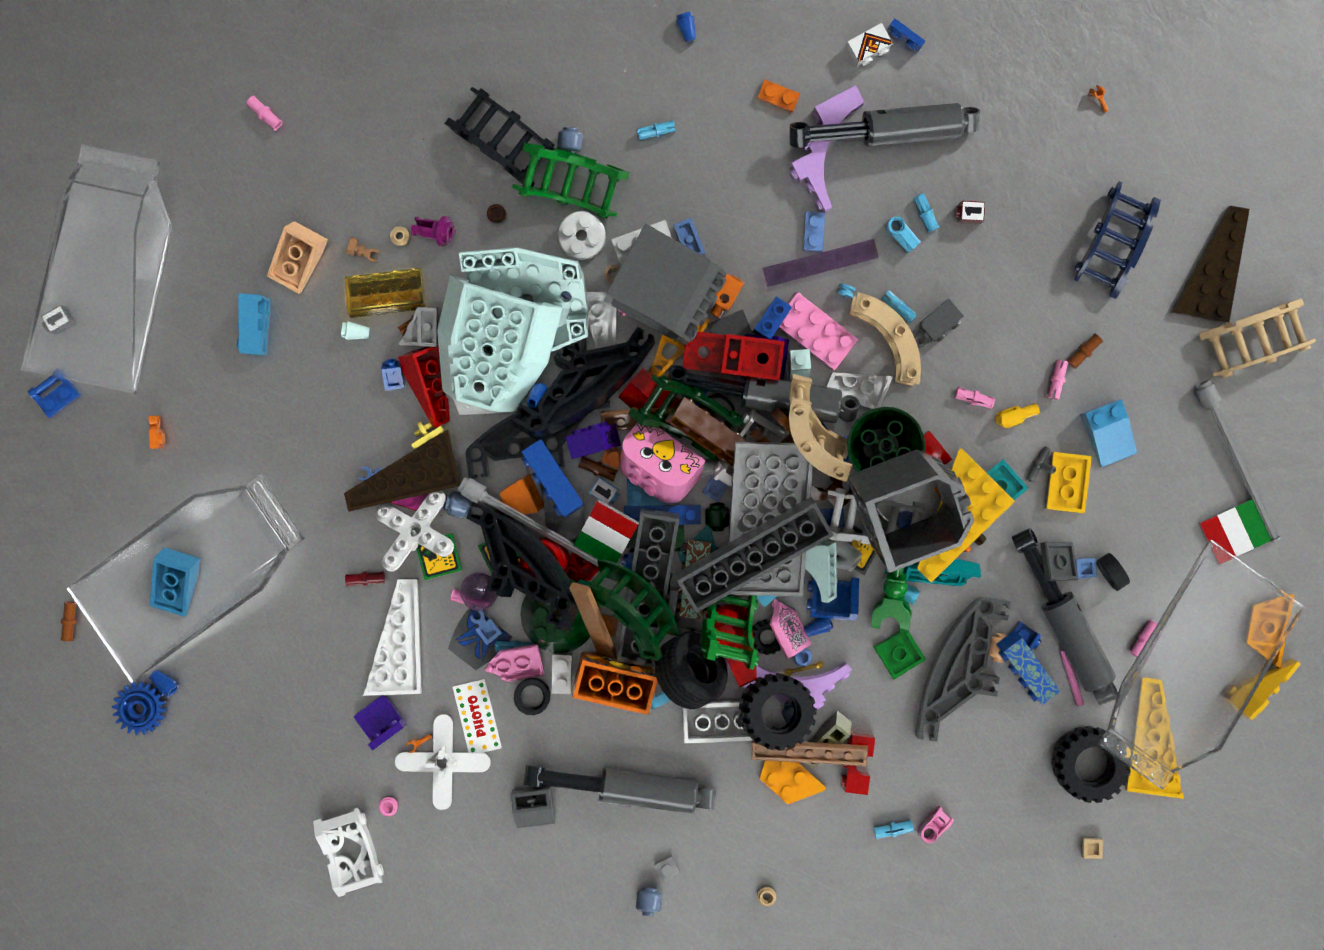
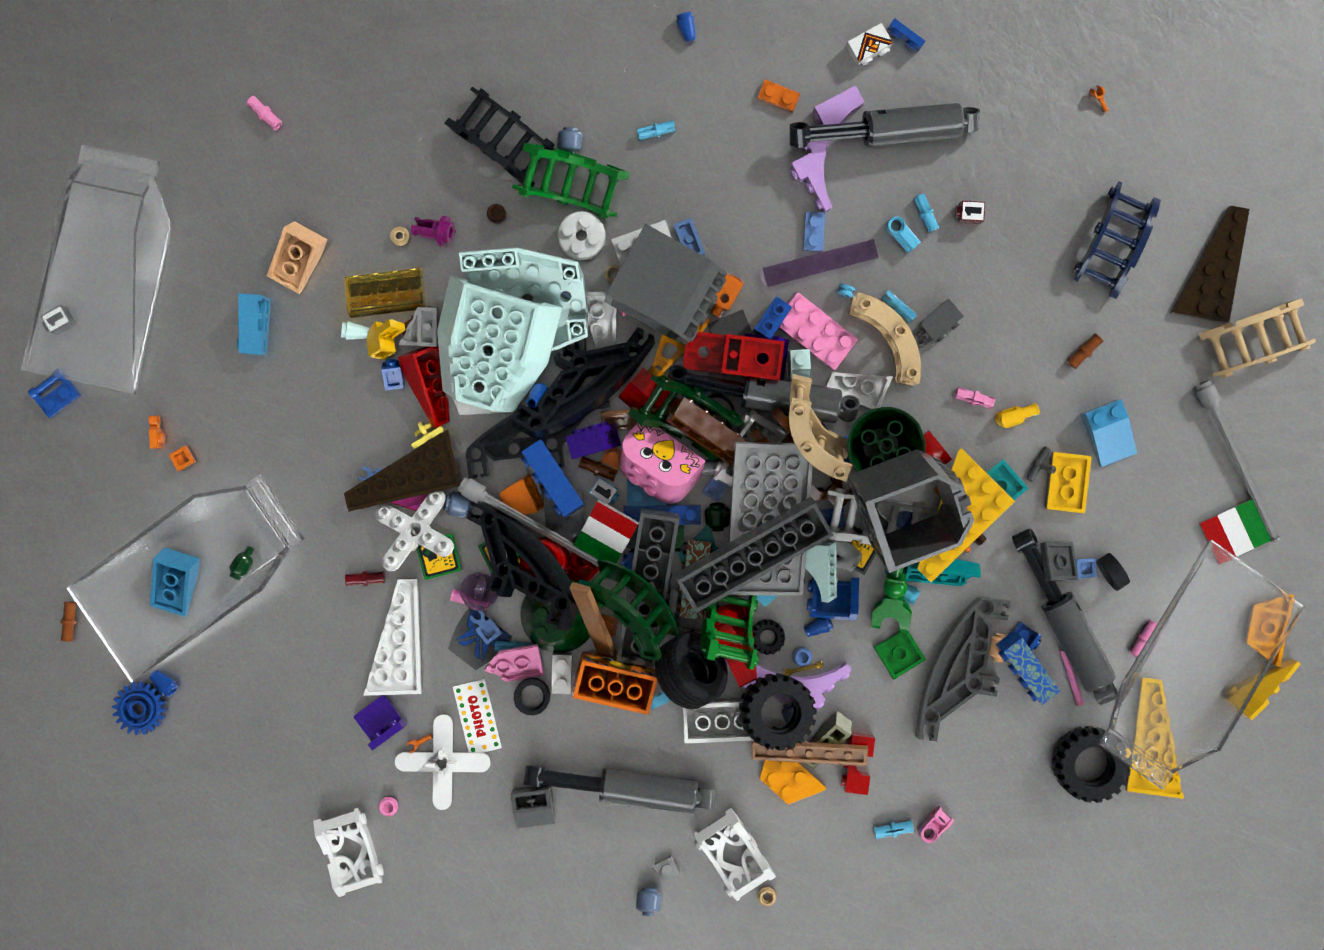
medium nougat piece [346,237,380,263] -> none
bright pink tile [770,599,811,659] -> none
bright pink pin [1047,360,1069,400] -> none
tan plate [1081,838,1103,859] -> none
none -> orange plate [169,446,196,472]
none -> dark green plant [229,546,255,581]
none -> yellow brick [367,319,406,360]
none -> white fence [693,808,776,901]

